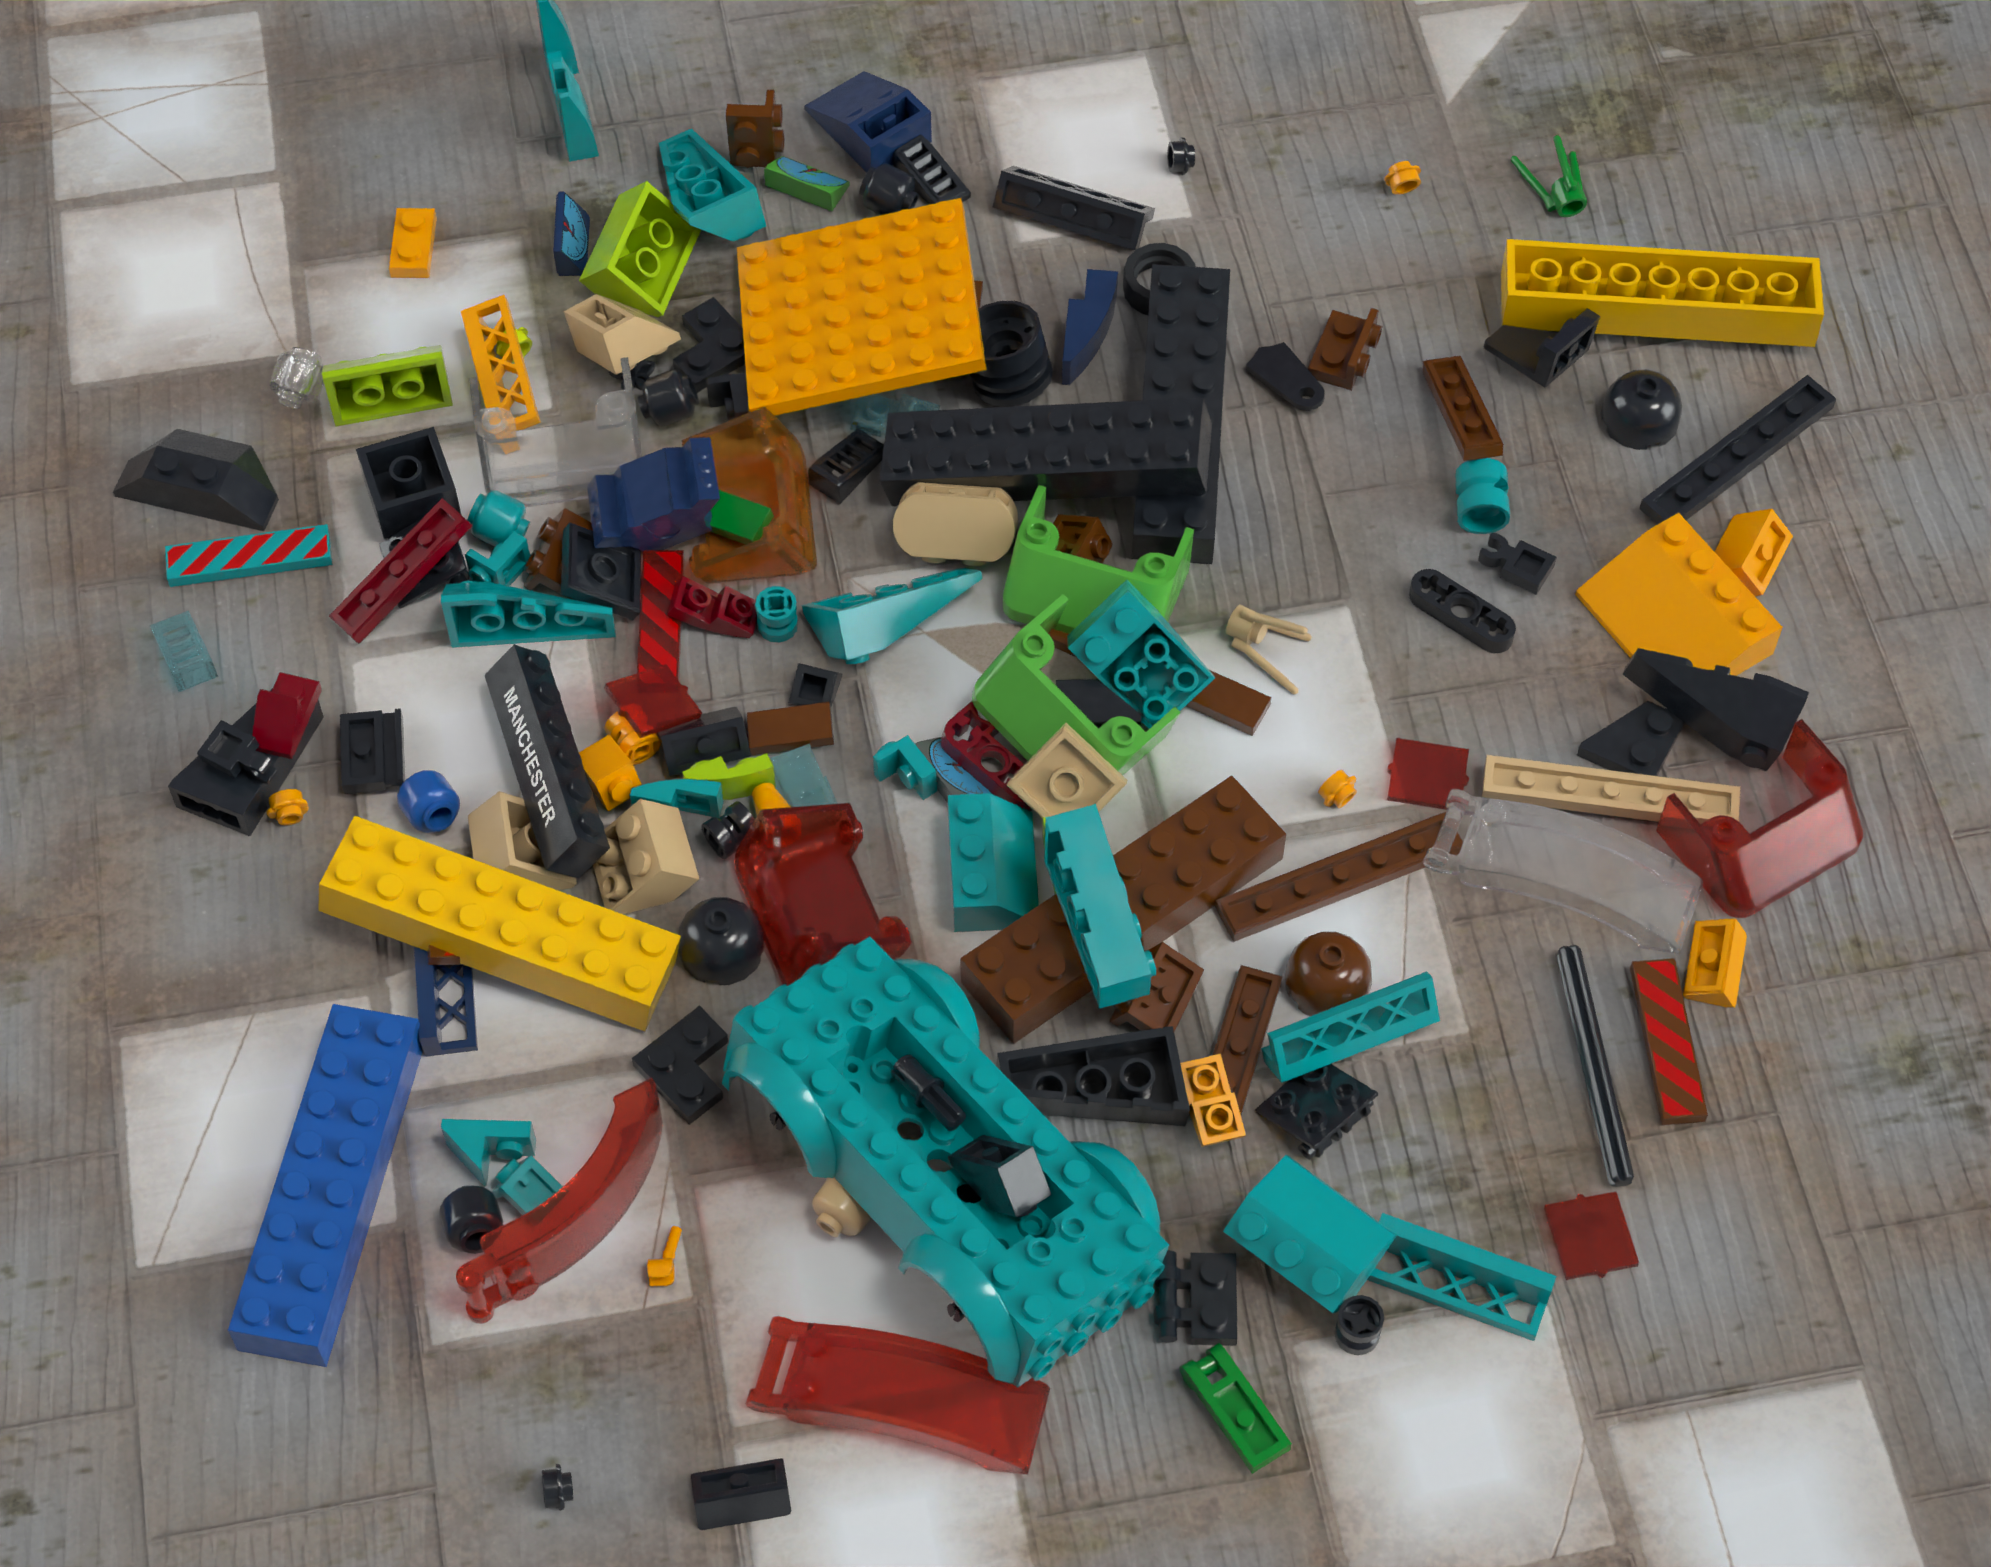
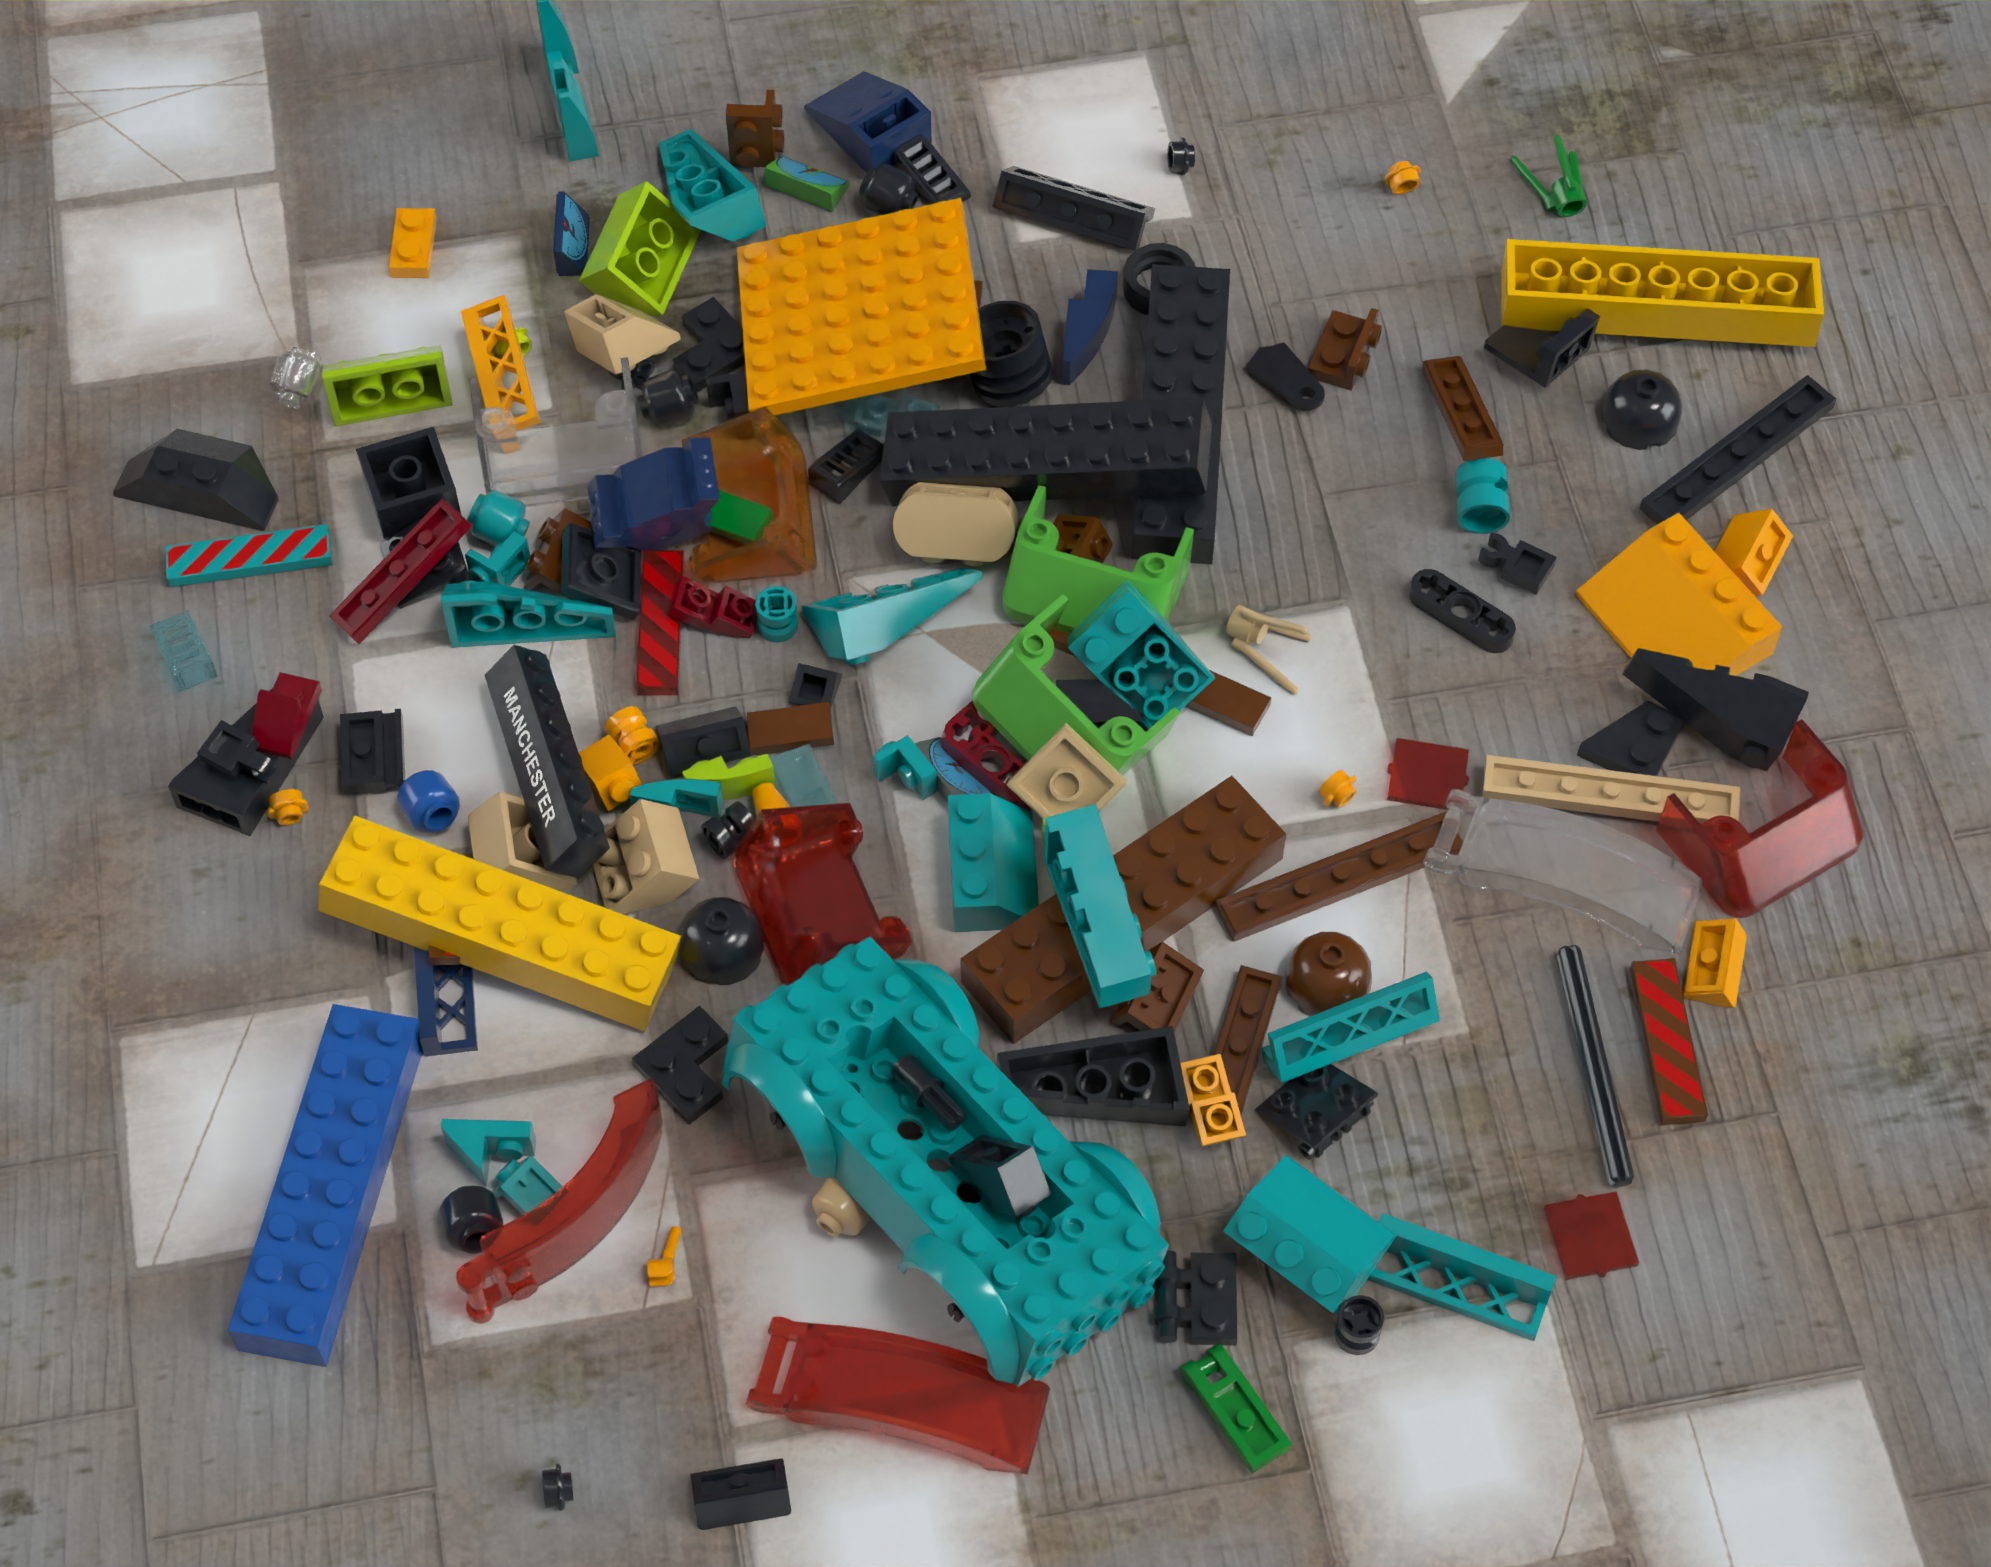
clear red piece [604,664,702,738] -> none

